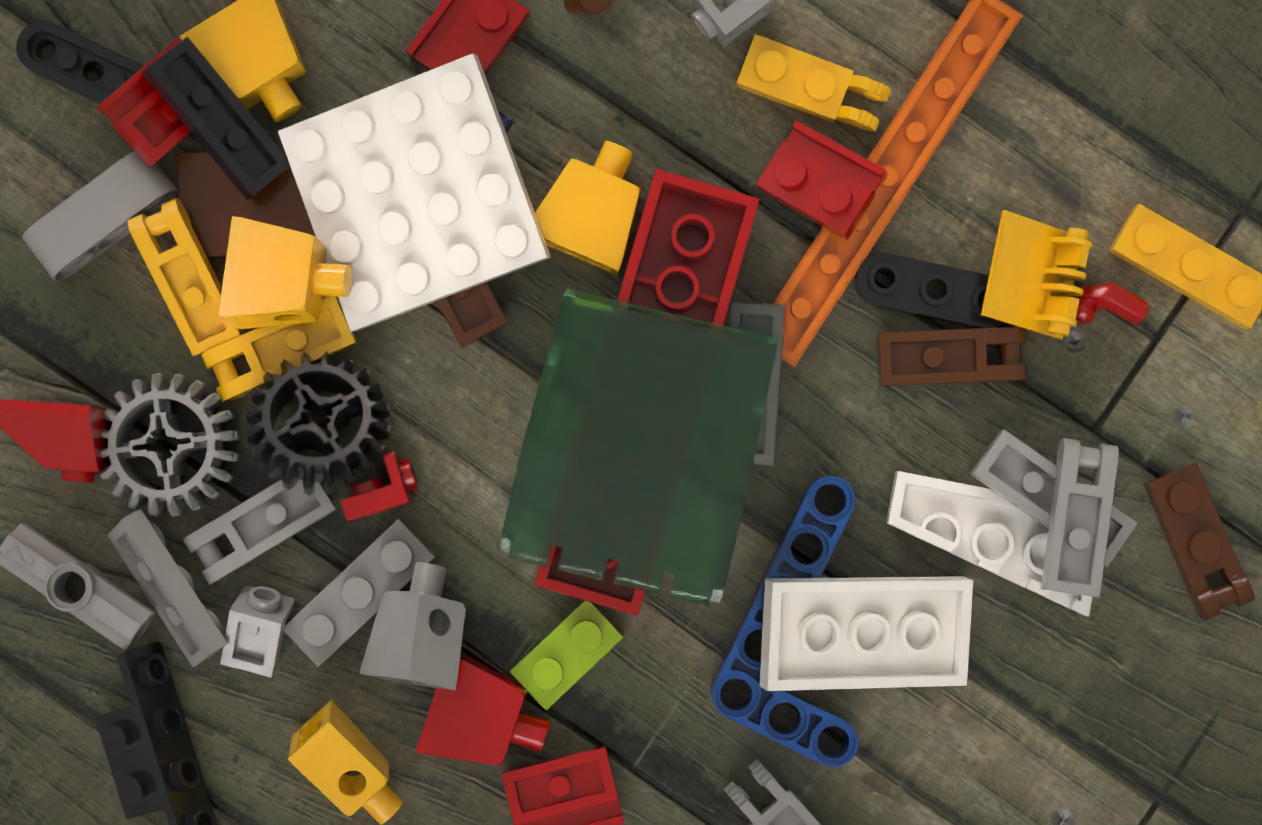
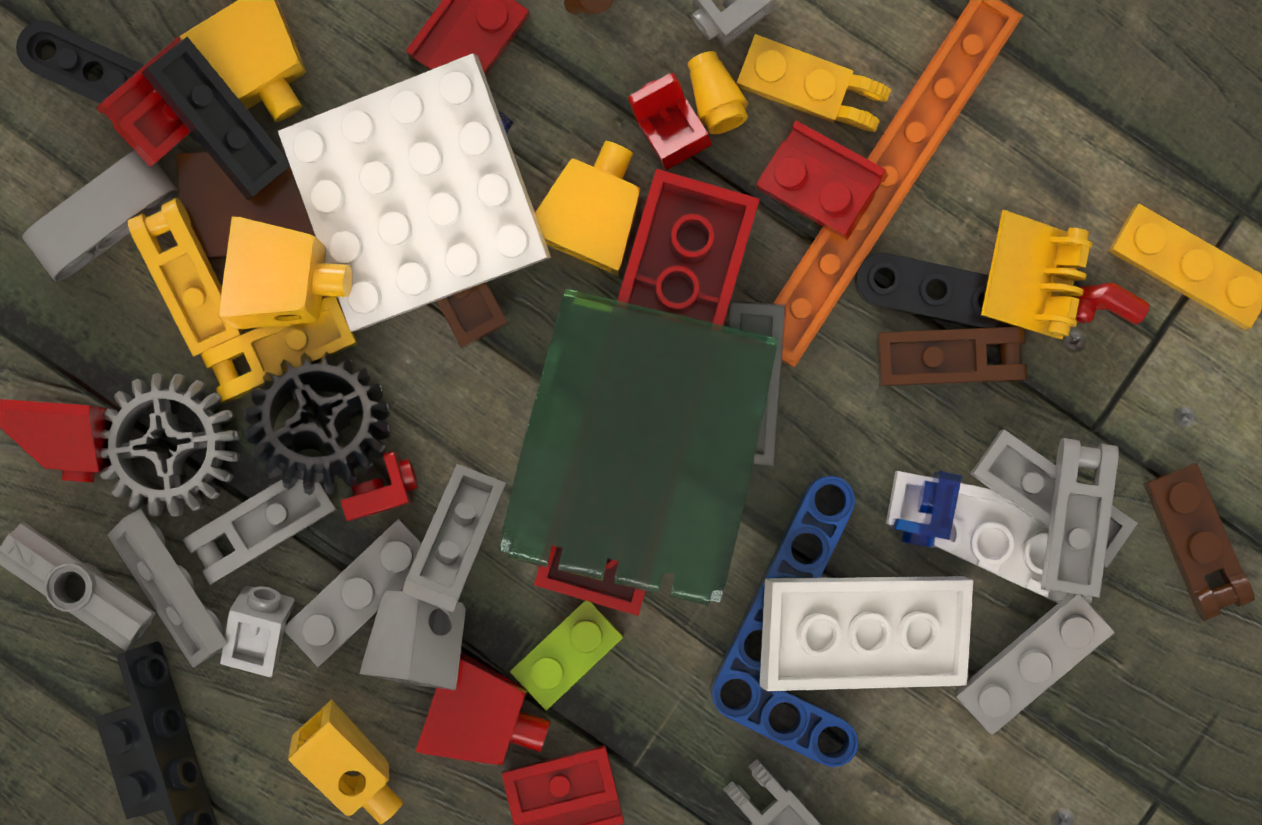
none -> light grey plate [402,464,506,613]
none -> red bracket [628,73,712,170]
none -> yellow cone [687,51,748,134]
none -> clear blue bracket [891,471,962,548]
none -> light grey plate [955,593,1115,735]

